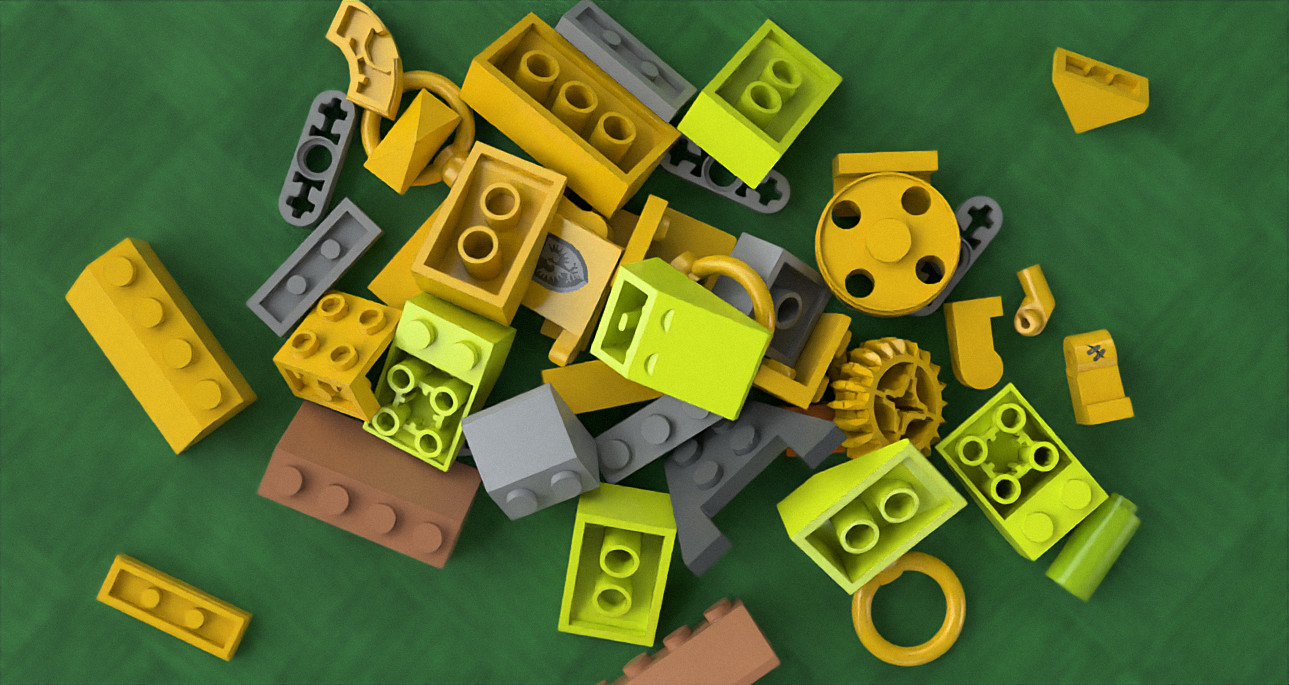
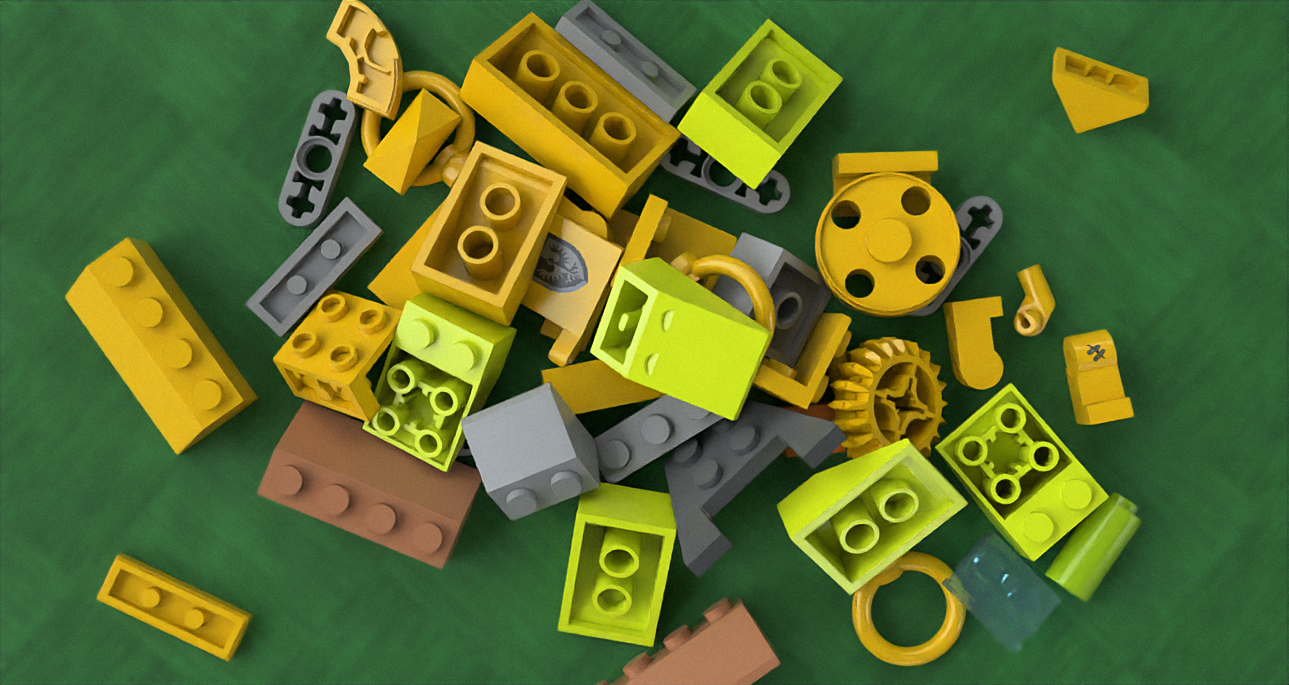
none -> clear light blue plate [942,532,1062,653]

